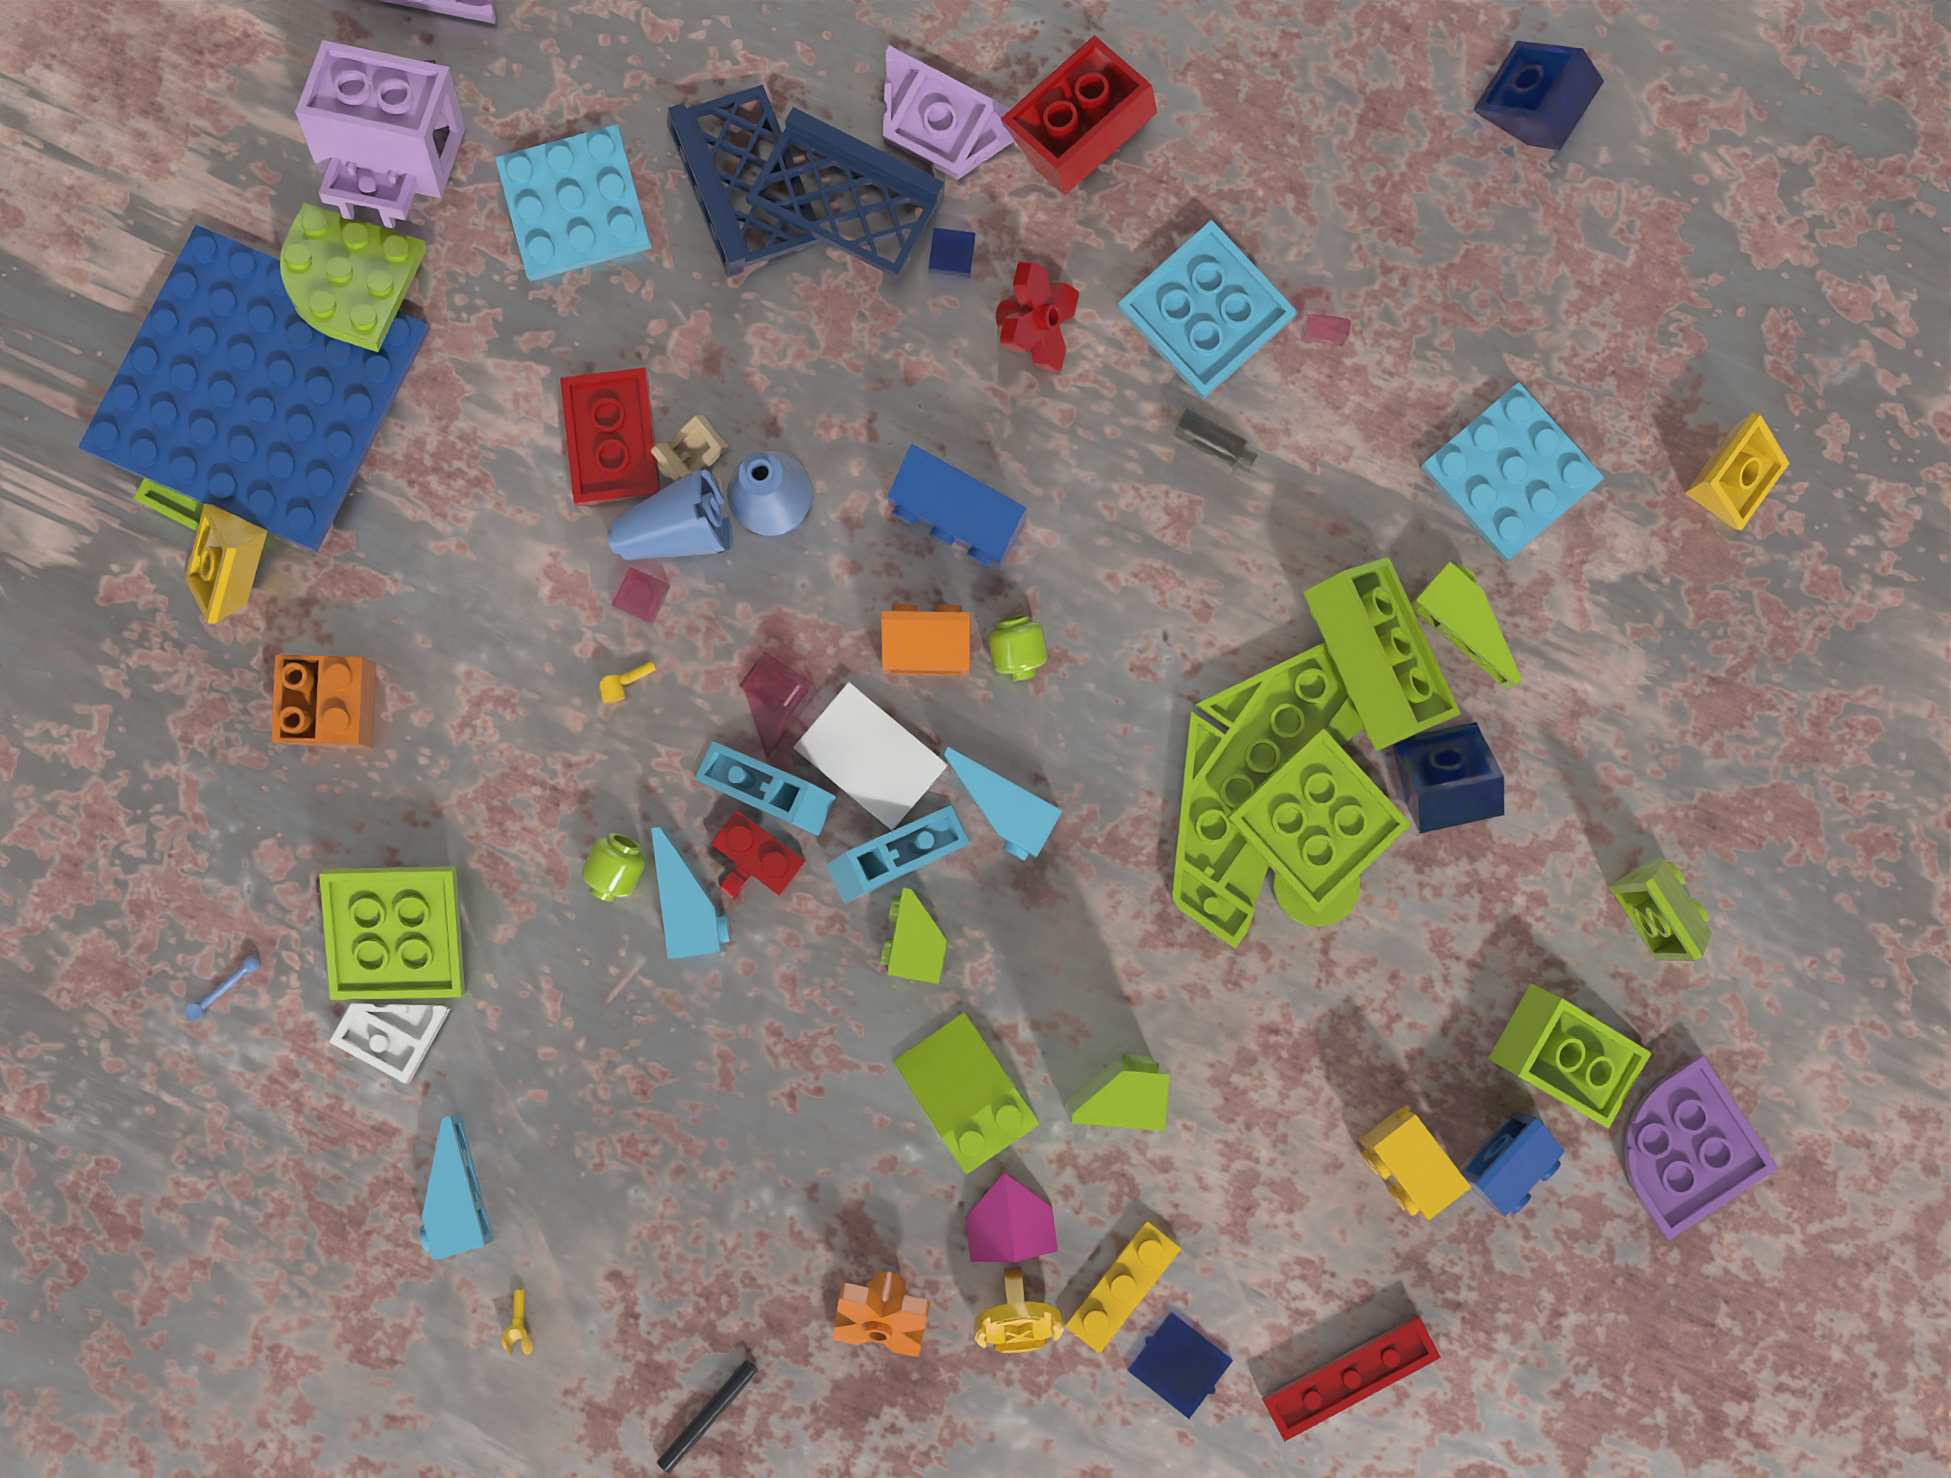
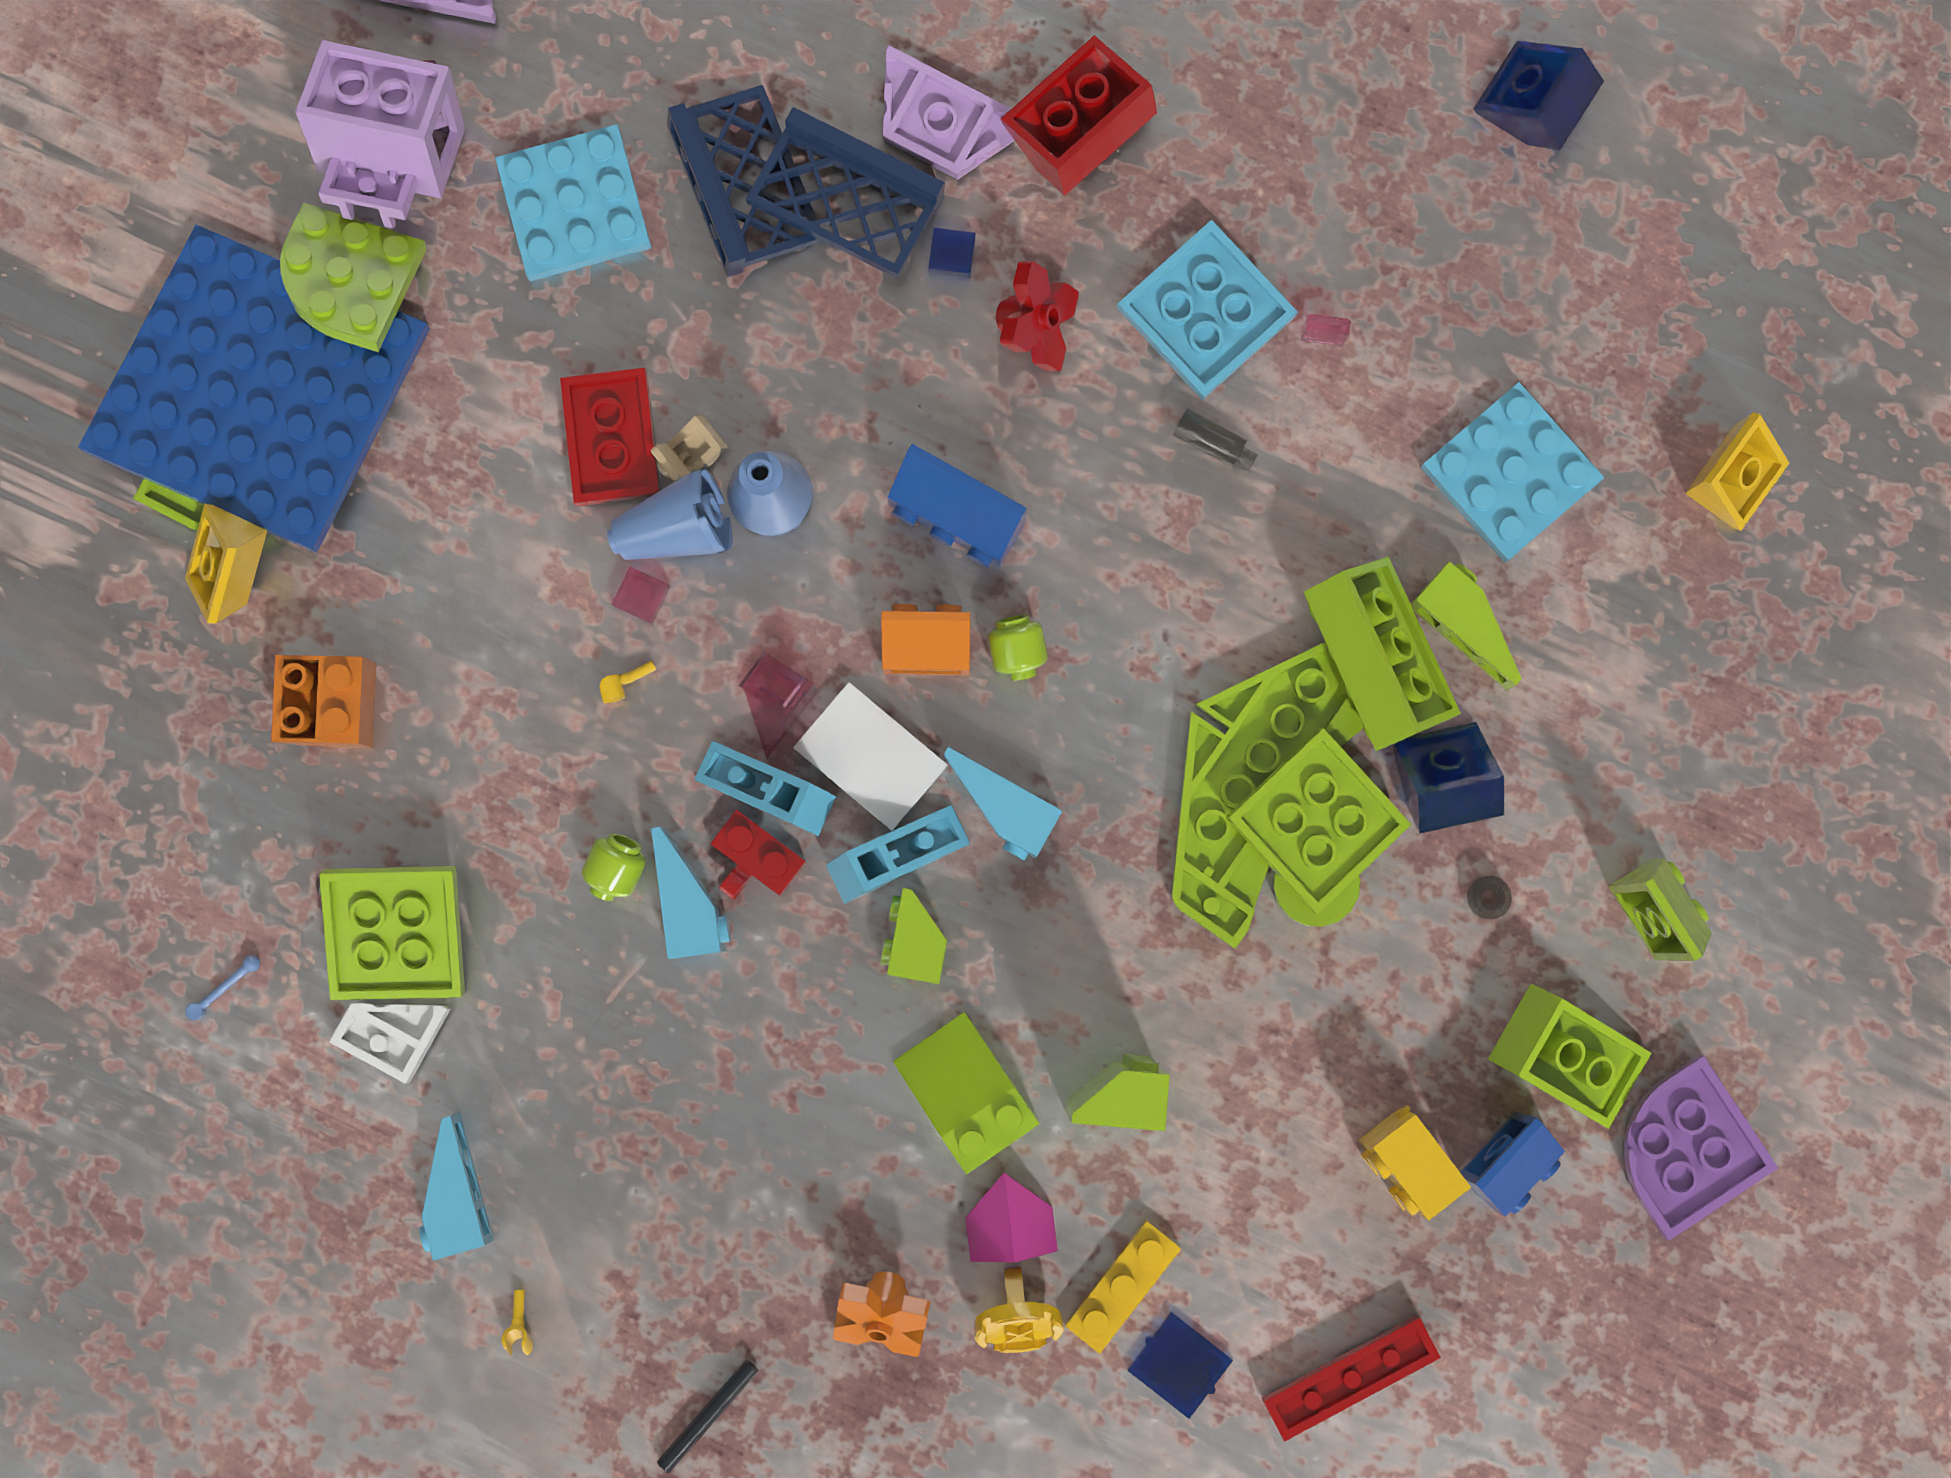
none -> clear smoke plate [1467,876,1512,920]

